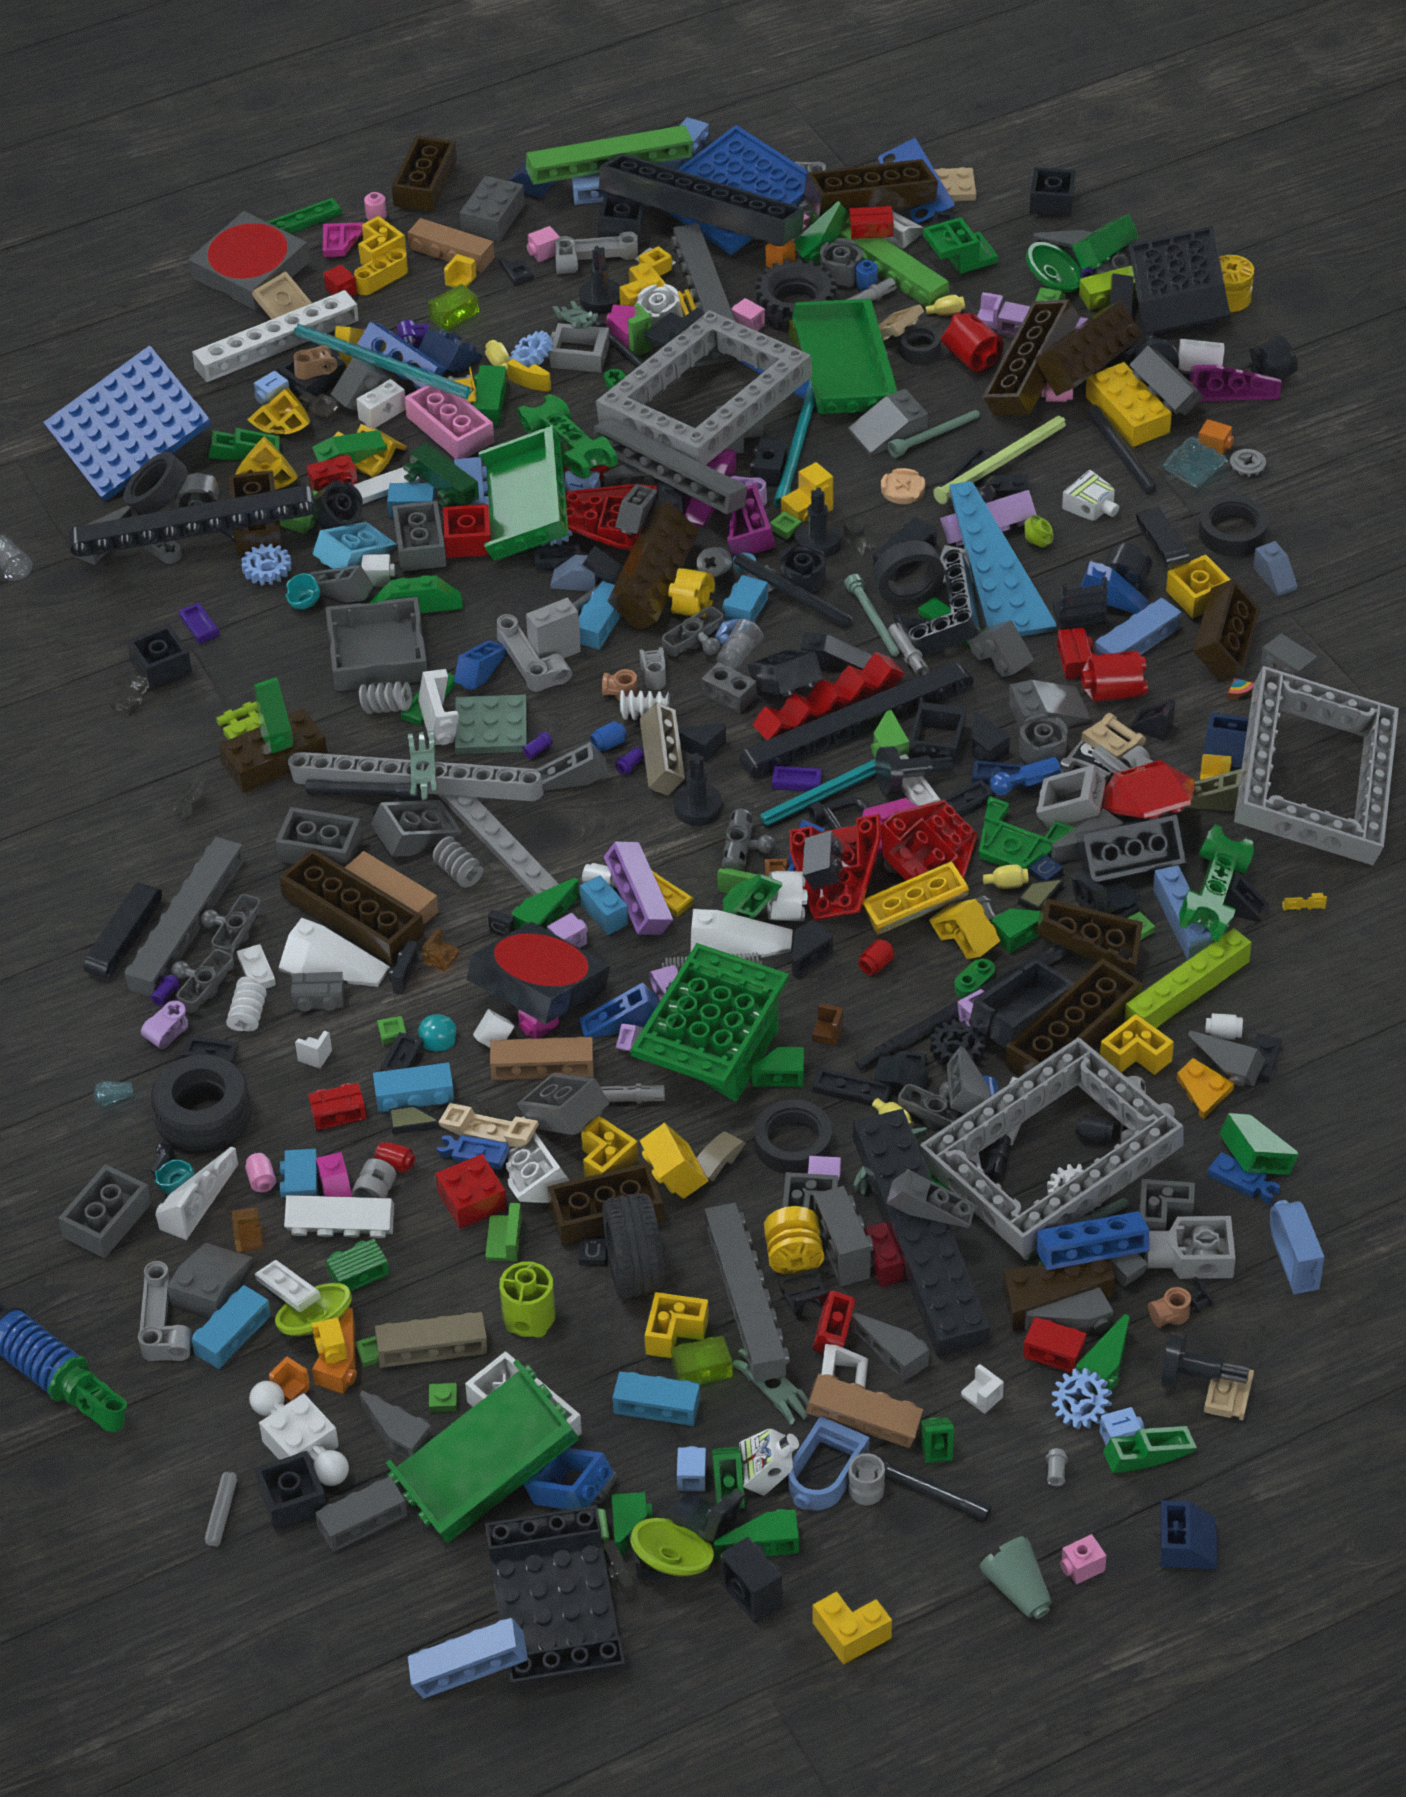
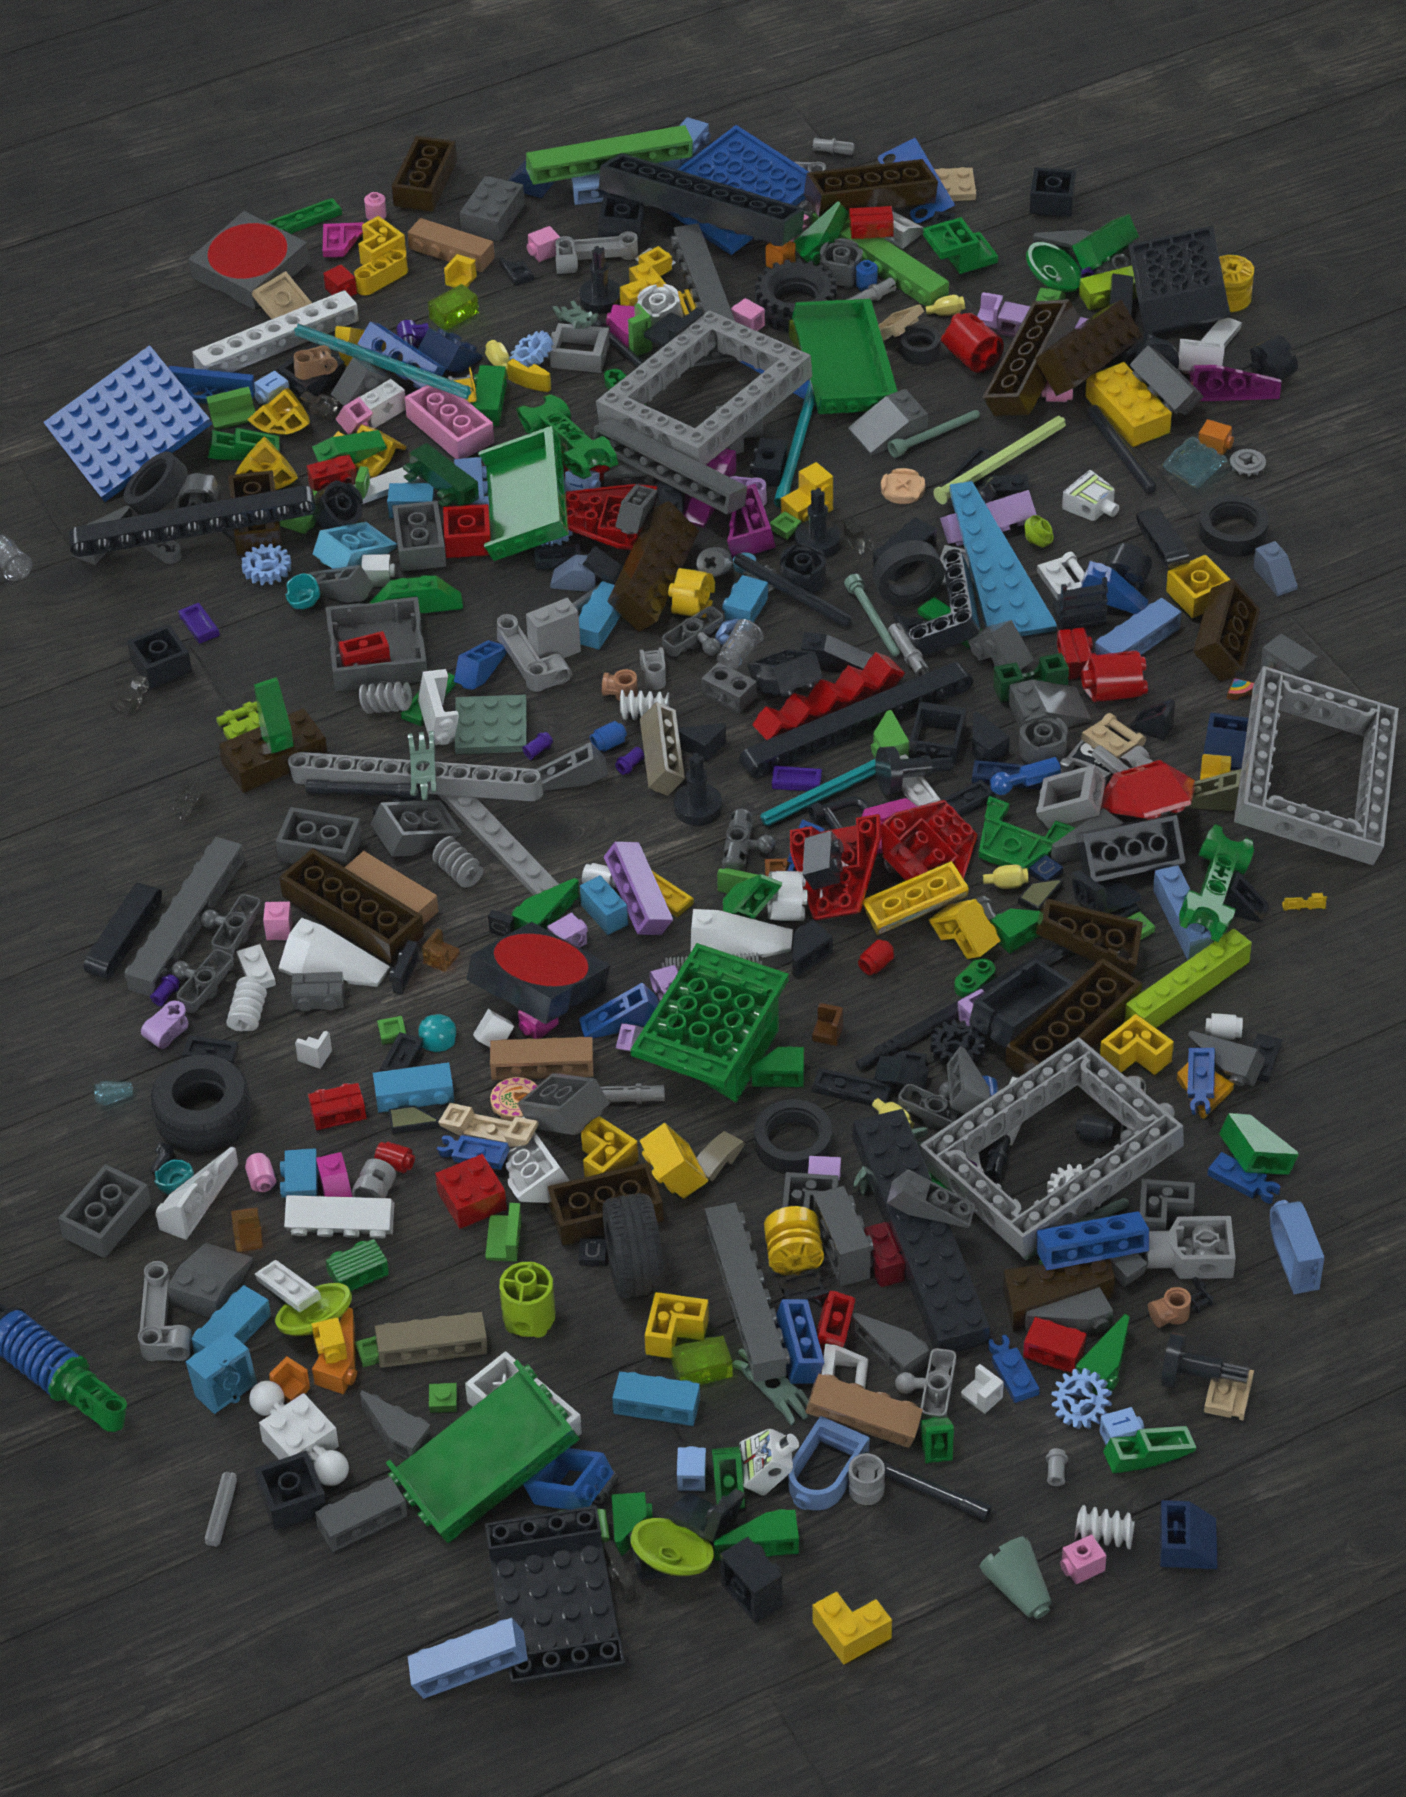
none -> blue fence [169,366,255,404]
none -> dark azure brick [186,1331,258,1414]
none -> bright green panel [206,386,255,430]
none -> bright pink brick [263,902,293,940]
none -> bright pink brick [336,397,373,435]
none -> red brick [338,631,391,667]
none -> bright green tile [355,466,370,499]
none -> light nougat tile [490,1077,537,1121]
none -> blue brick [775,1299,824,1384]
none -> light grey axle [813,138,855,155]
none -> light grey piece [895,1348,956,1420]
none -> blue plate [989,1334,1039,1403]
none -> dark green arch [993,653,1069,703]
none -> white plate [1037,552,1085,601]
none -> white piece [1075,1505,1135,1549]
none -> blue plate [1187,1048,1215,1114]
none -> white tile [1201,318,1242,348]

